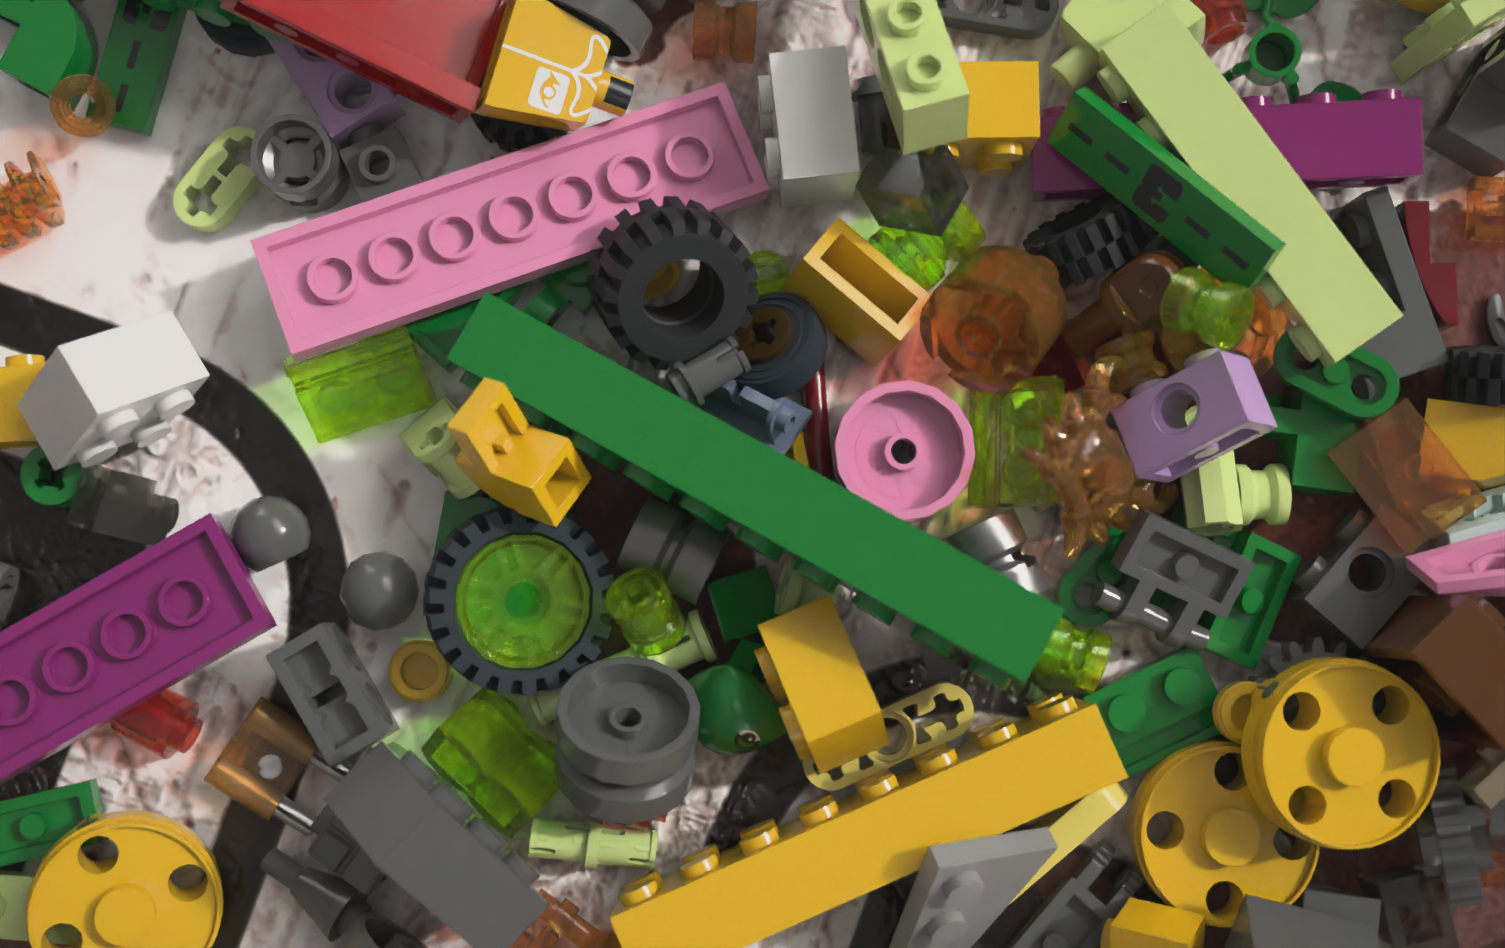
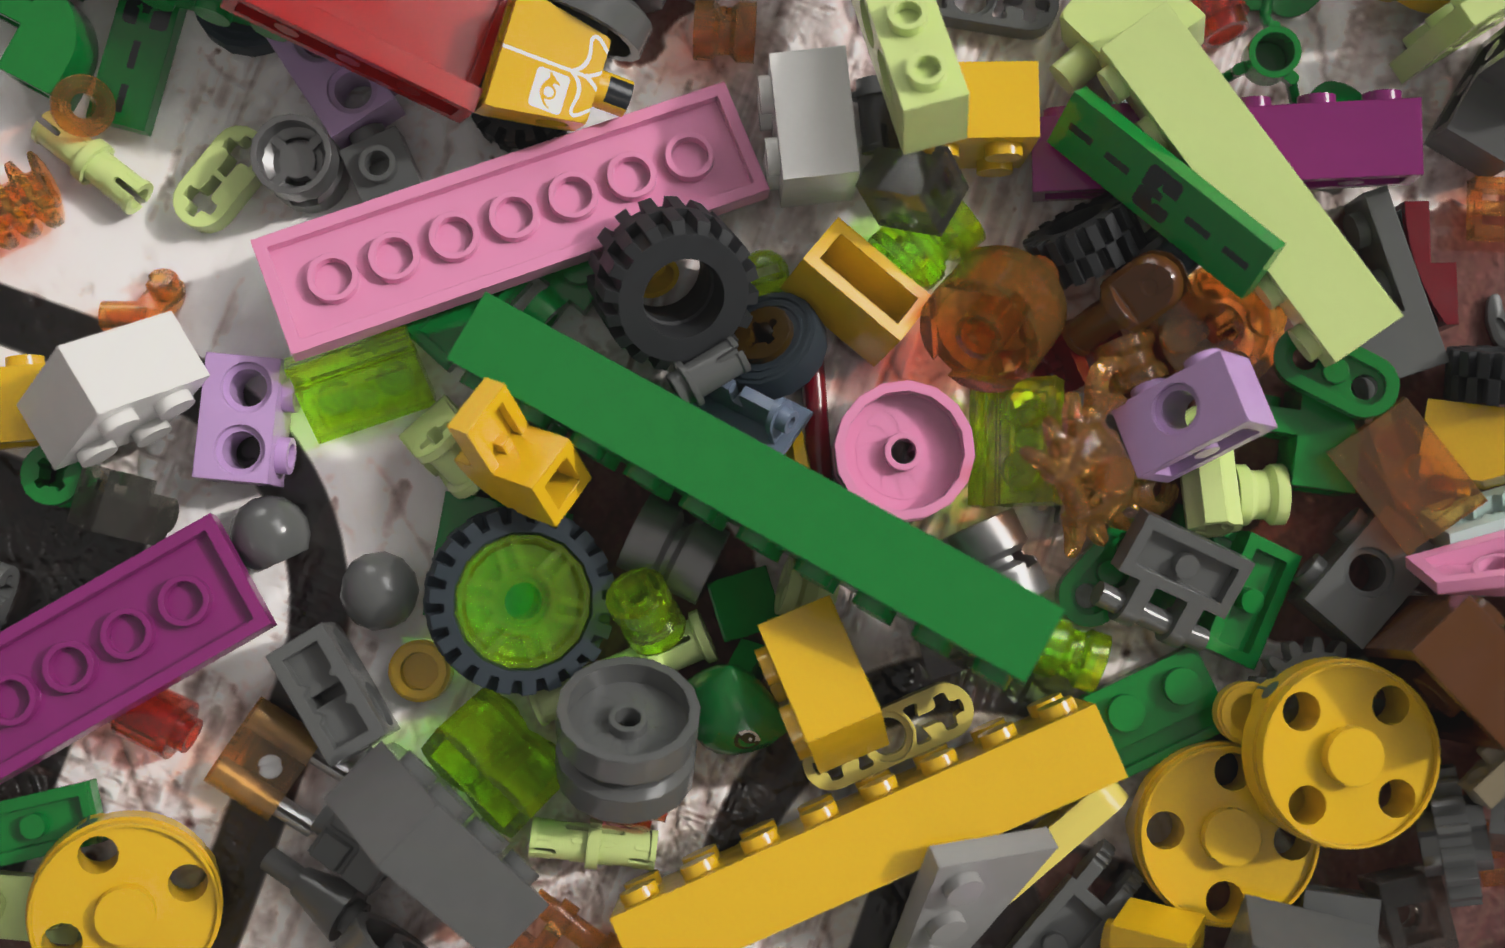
clear neon green wheel [1160,266,1255,351] -> none
none -> yellowish green pin [30,109,154,215]
none -> clear orange arm [98,268,186,331]
none -> lavender brick [192,352,303,488]

